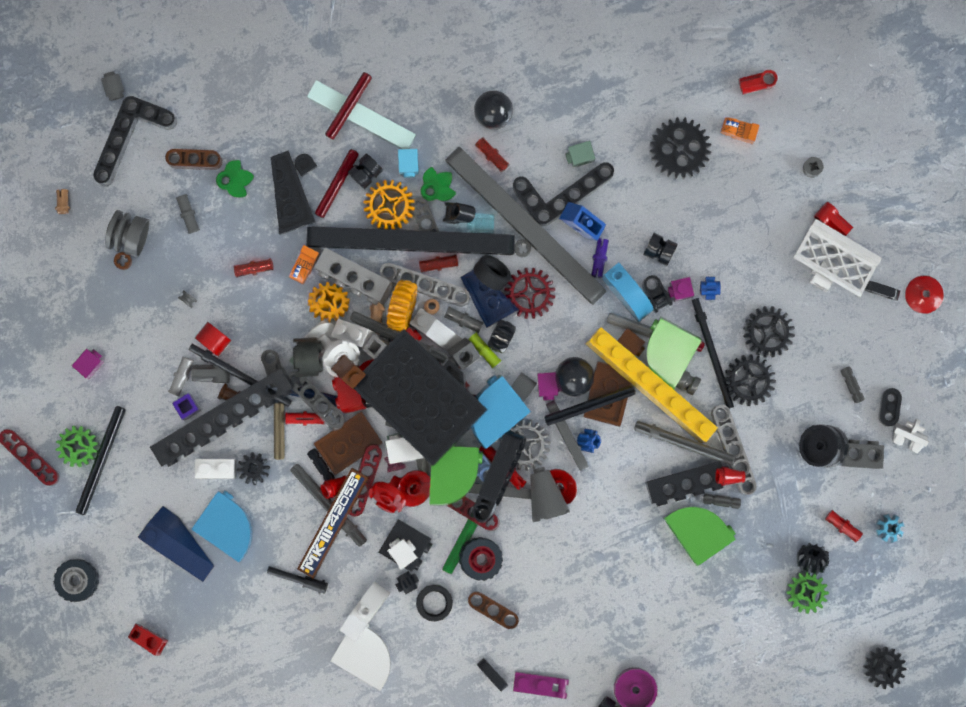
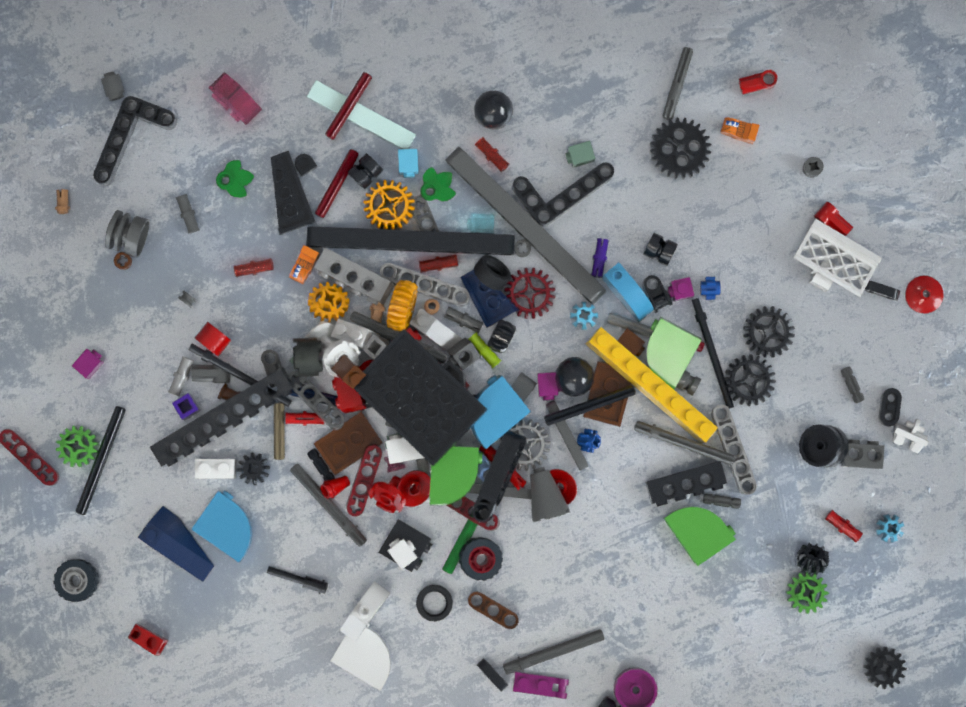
reddish brown beam [165,149,223,170] -> none
tile [297,468,369,579] -> none
black gear [395,571,419,595] -> none
black piece [442,202,476,224] -> none
blue brick [559,202,607,241] -> none
red cone [715,466,746,486] -> none
none -> clear pink brick [208,72,262,125]
none -> dark grey axle [503,629,604,675]
none -> medium azure piece [570,302,598,330]
none -> dark grey axle [663,47,693,120]

